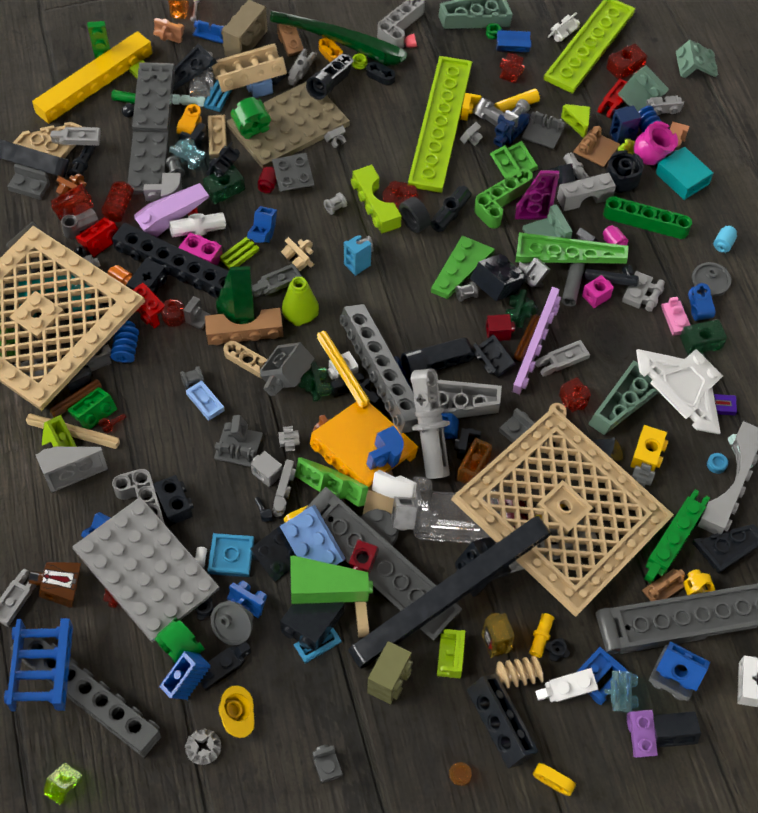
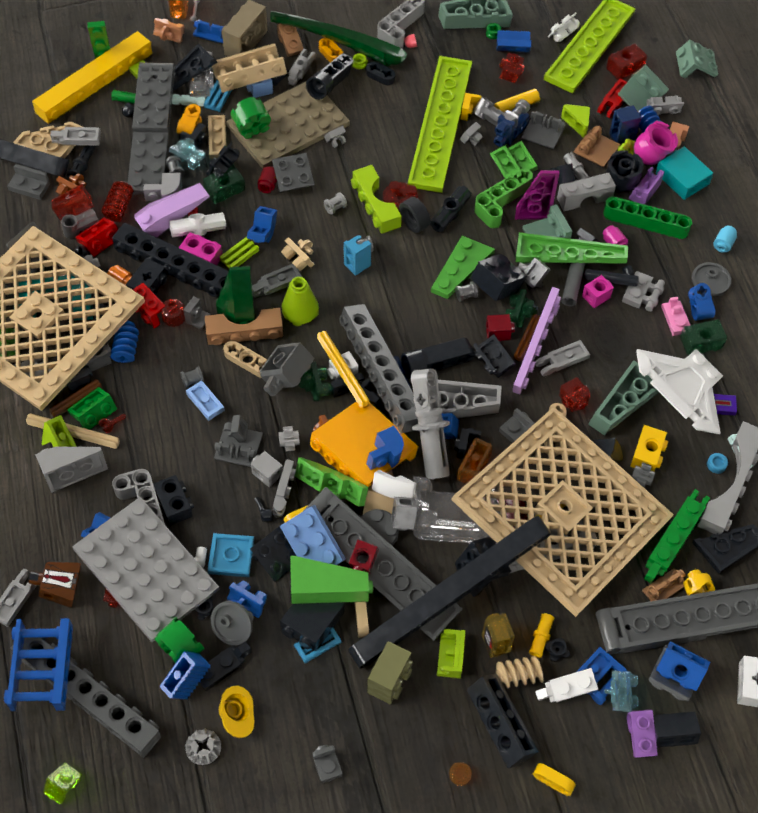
none -> medium lavender hinge [629,167,664,205]

